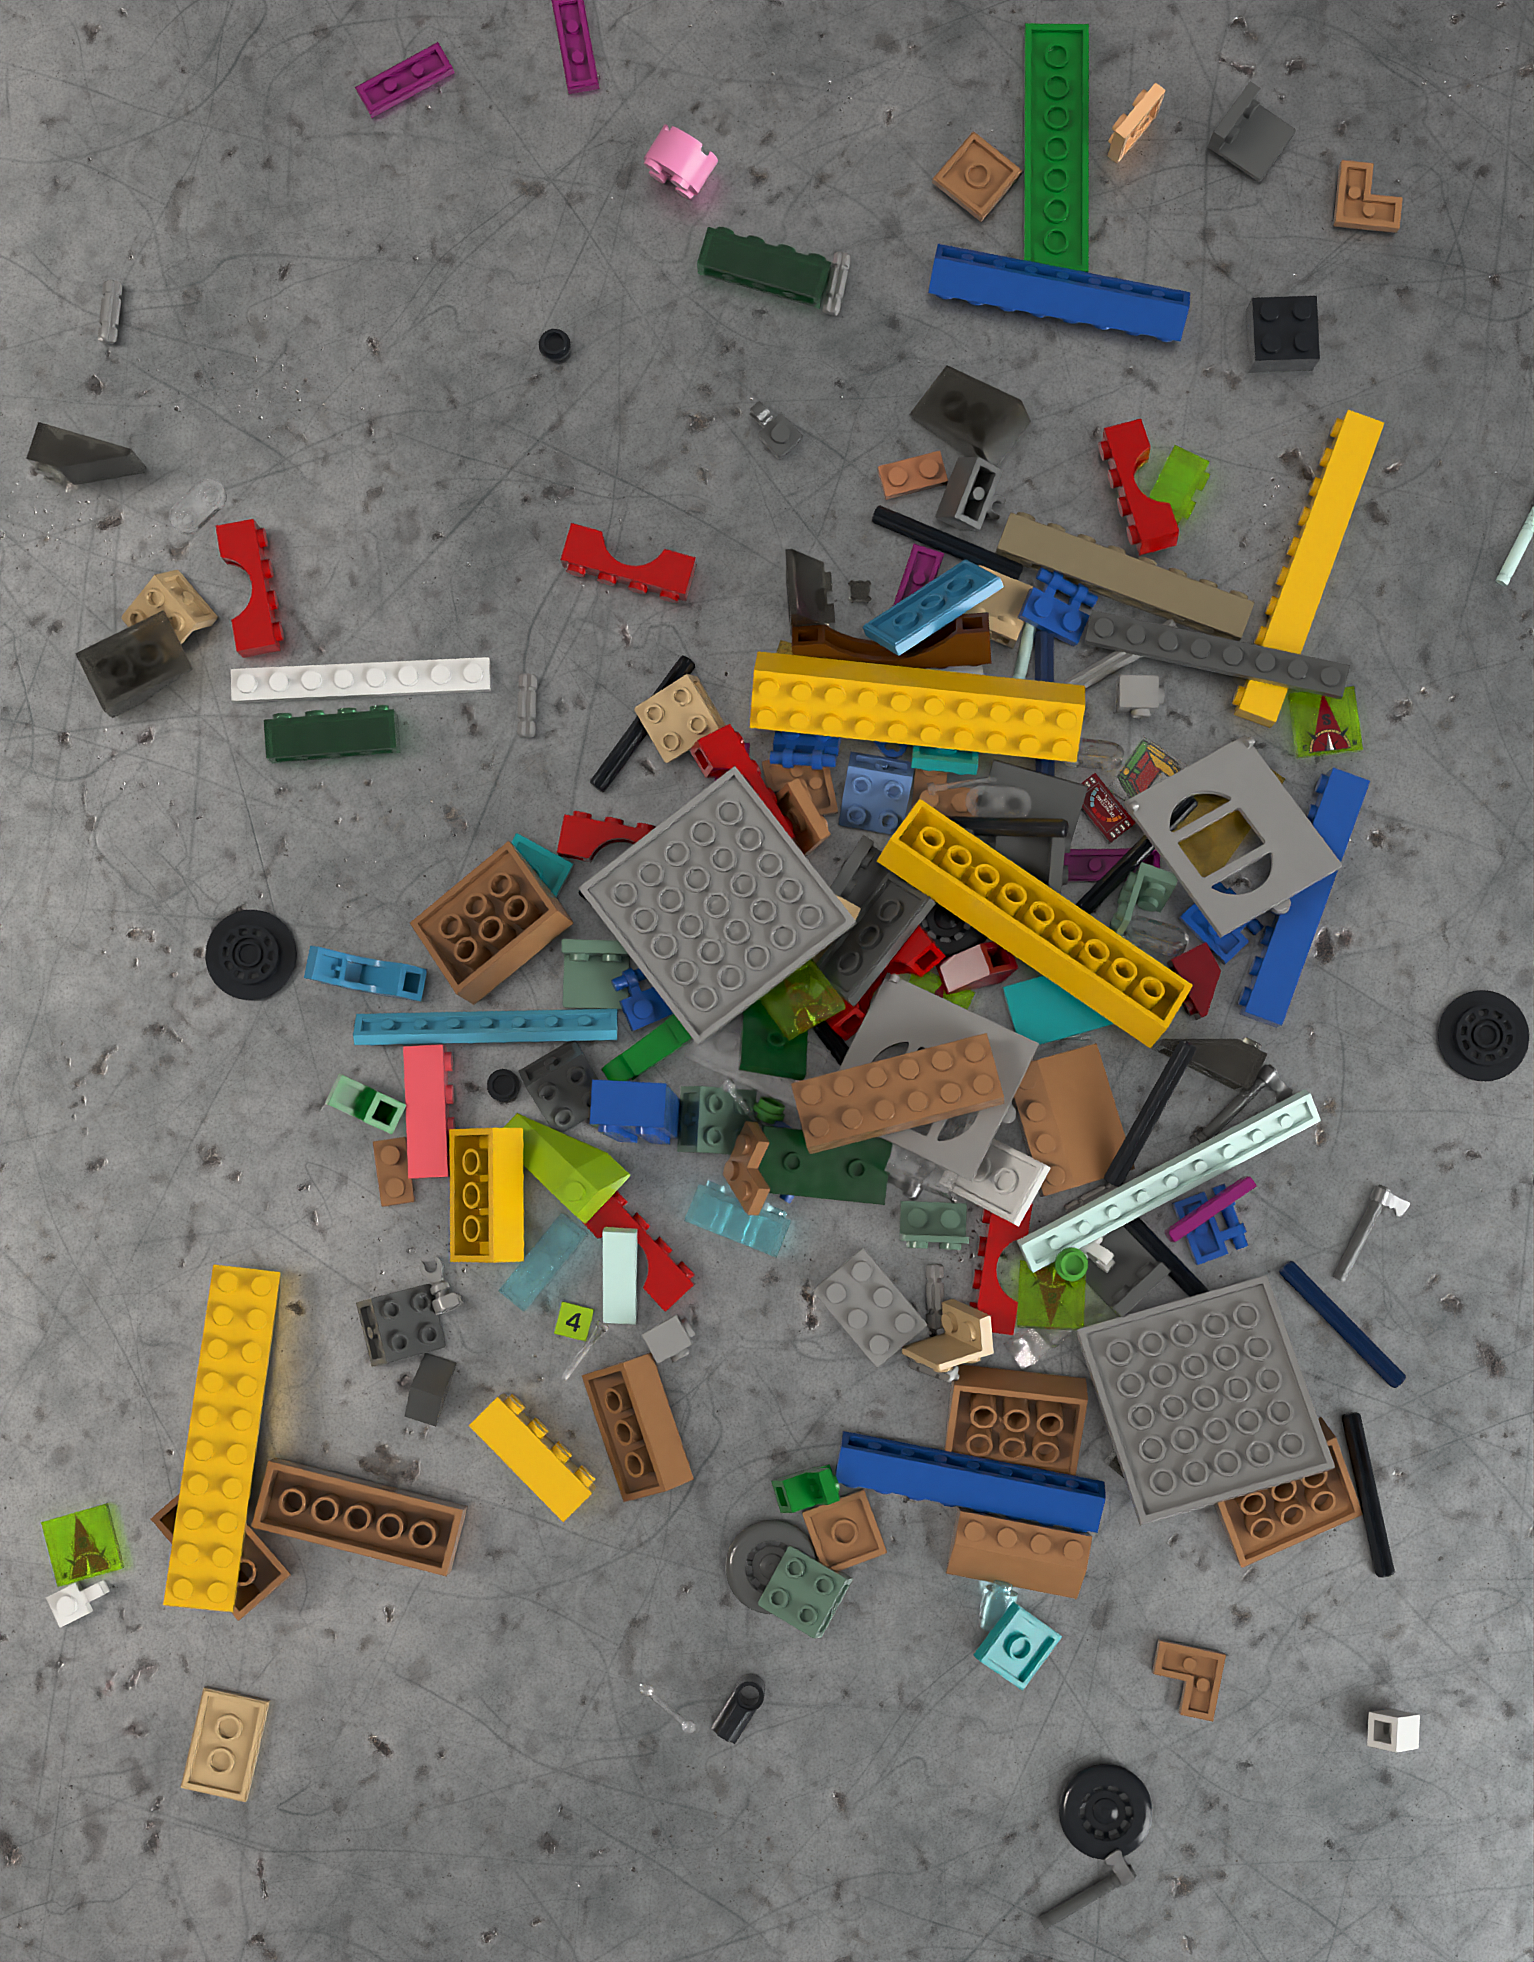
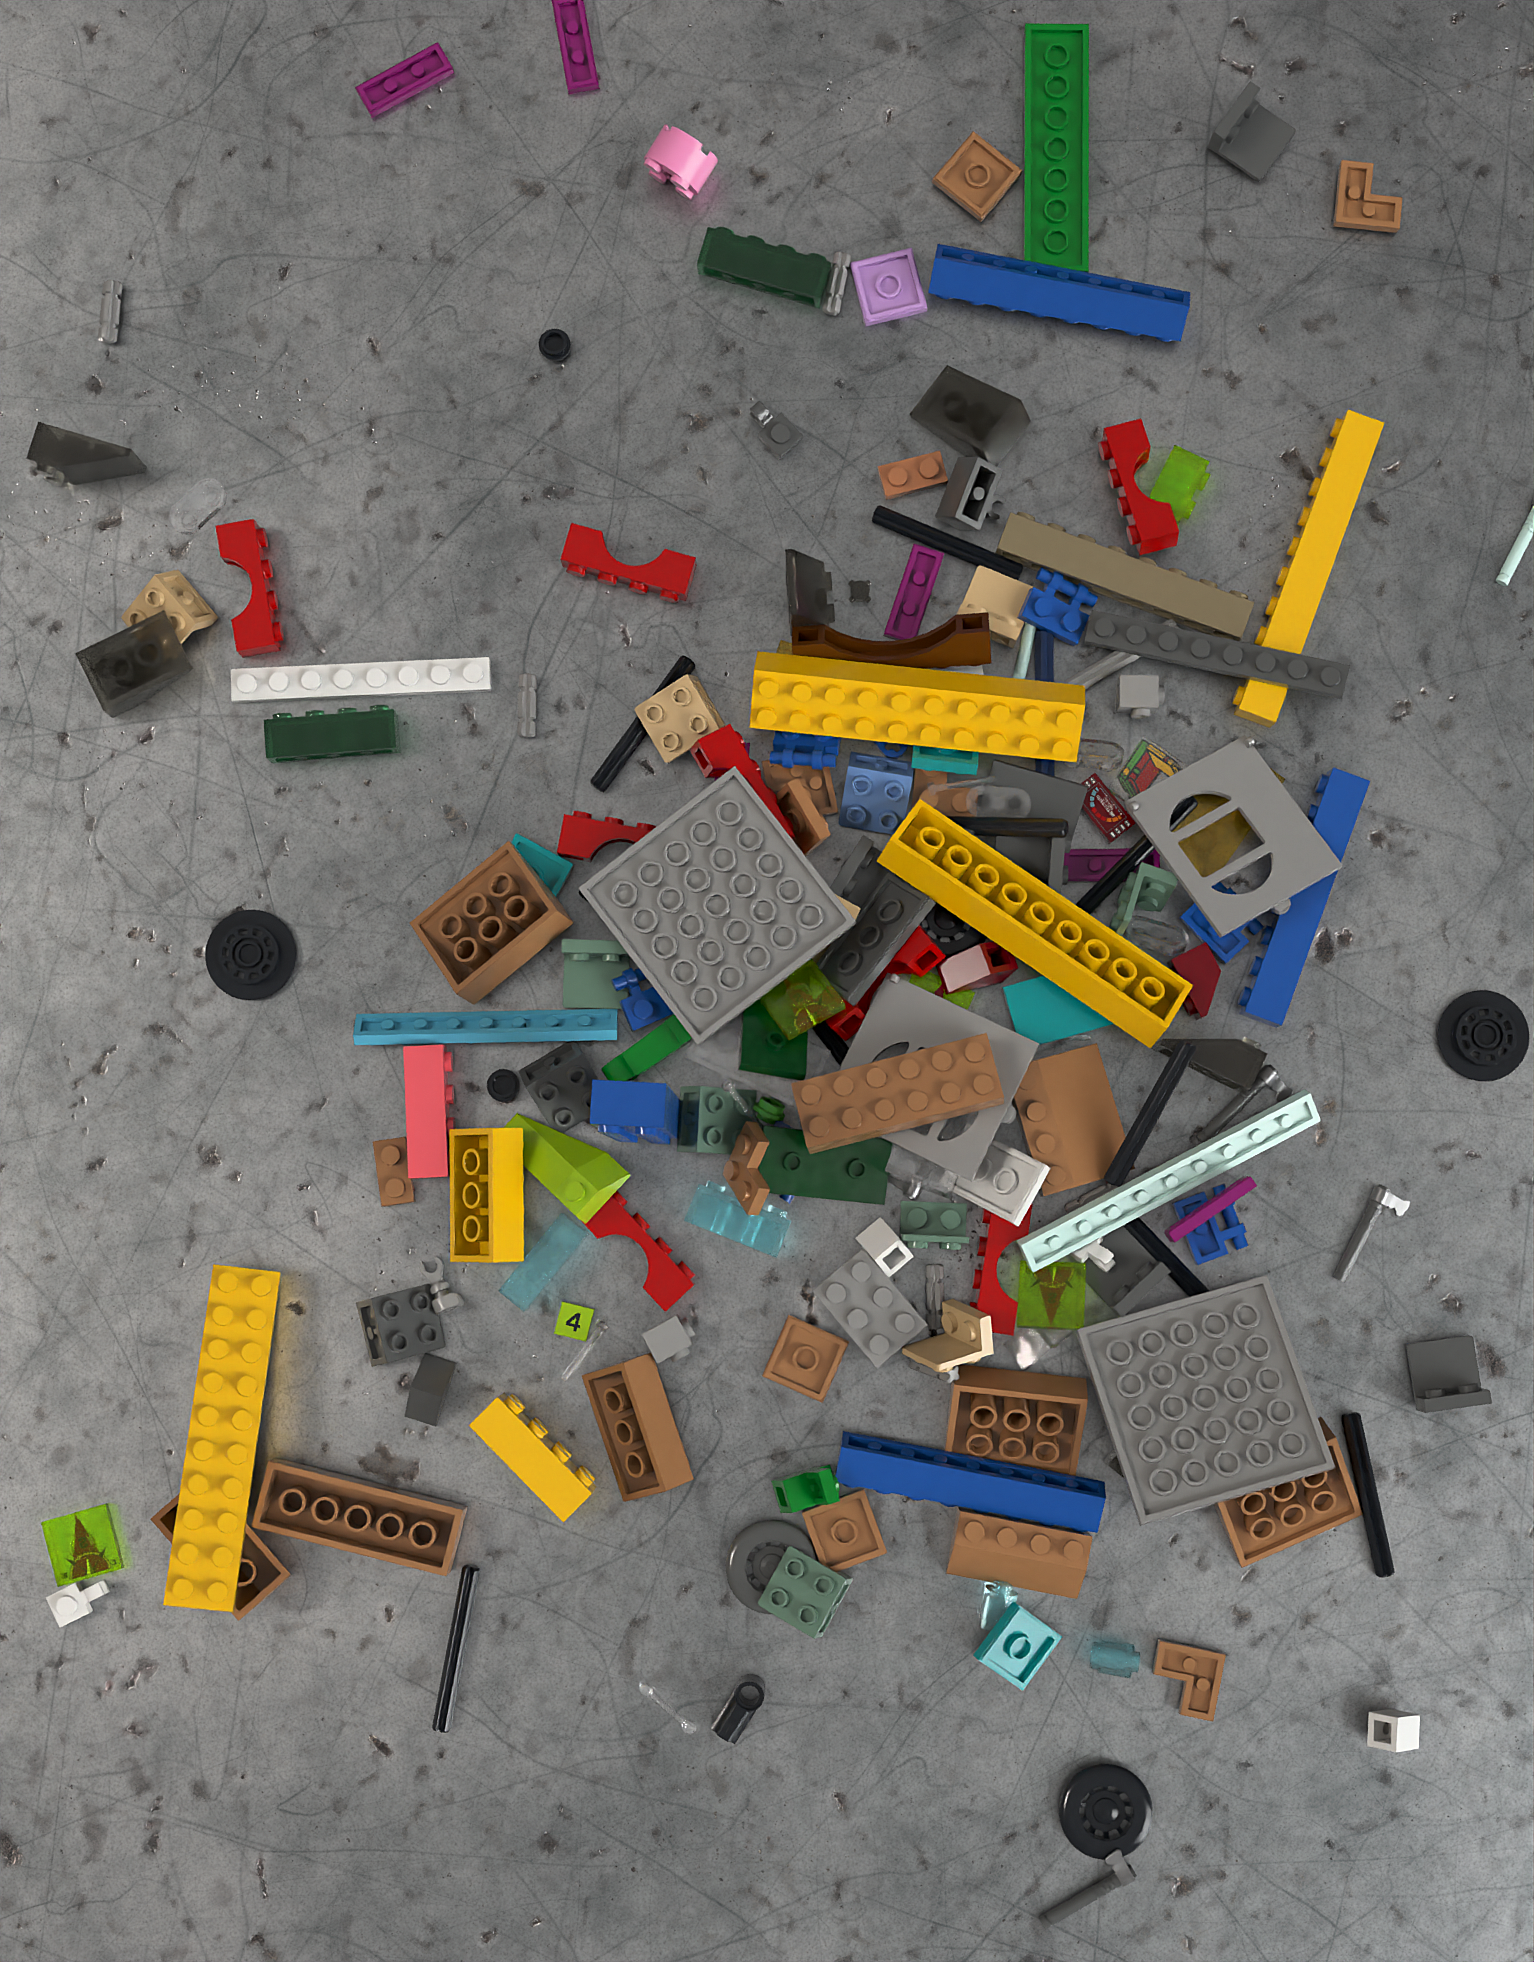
tan tile [180,1686,270,1802] -> none
dark azure arch [304,946,427,1002] -> none
brick [325,1073,406,1134] -> none
light aqua tile [603,1227,637,1325] -> none
dark azure tile [863,560,1004,656] -> none
bright green plate [1055,1248,1088,1281] -> none
light nougat plate [1107,83,1166,163] -> none
black brick [1246,296,1320,373] -> none
dark blue axle [1279,1261,1406,1388] -> none
clear neon green tile [1288,686,1363,759] -> none
none -> black axle [432,1565,480,1733]
none -> medium nougat plate [762,1315,849,1403]
none -> lavender tile [850,248,927,327]
none -> white brick [855,1217,914,1278]
none -> clear light blue brick [1090,1639,1140,1678]
none -> dark grey bracket [1406,1335,1492,1413]

